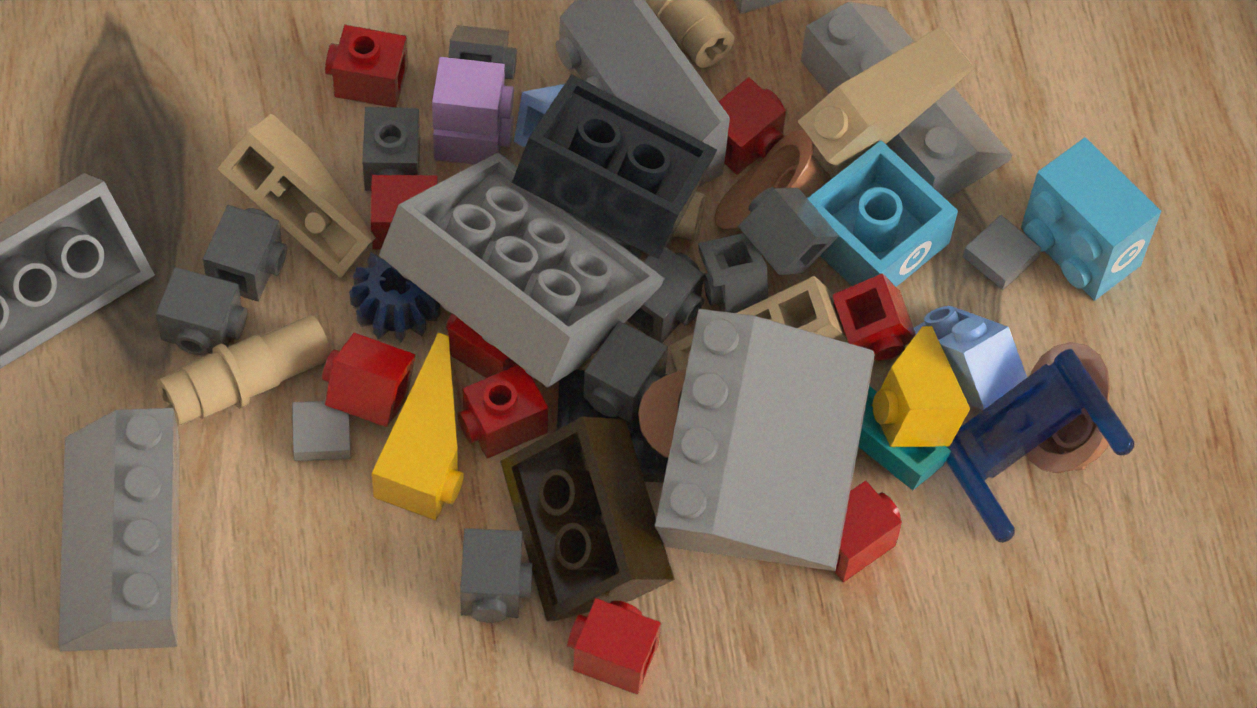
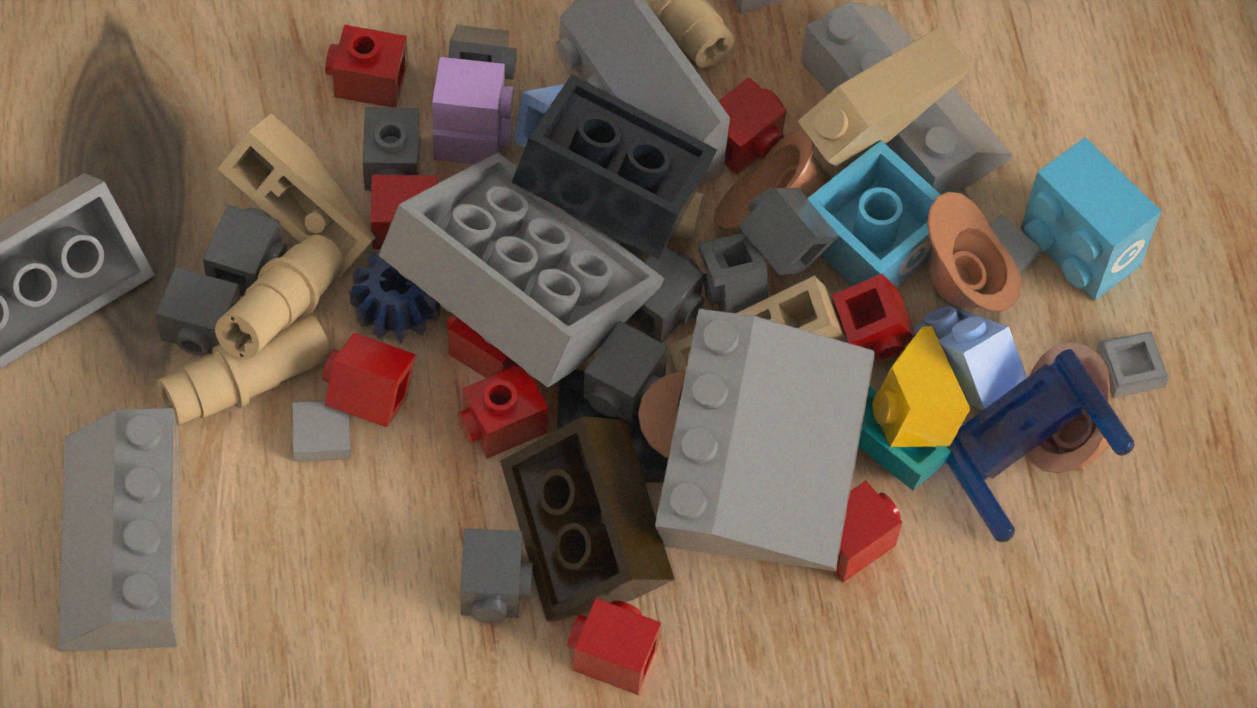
yellow slope [371,333,464,521] -> none
none -> tan piece [215,234,344,359]
none -> nougat piece [927,192,1021,312]
none -> light grey tile [1096,331,1169,398]

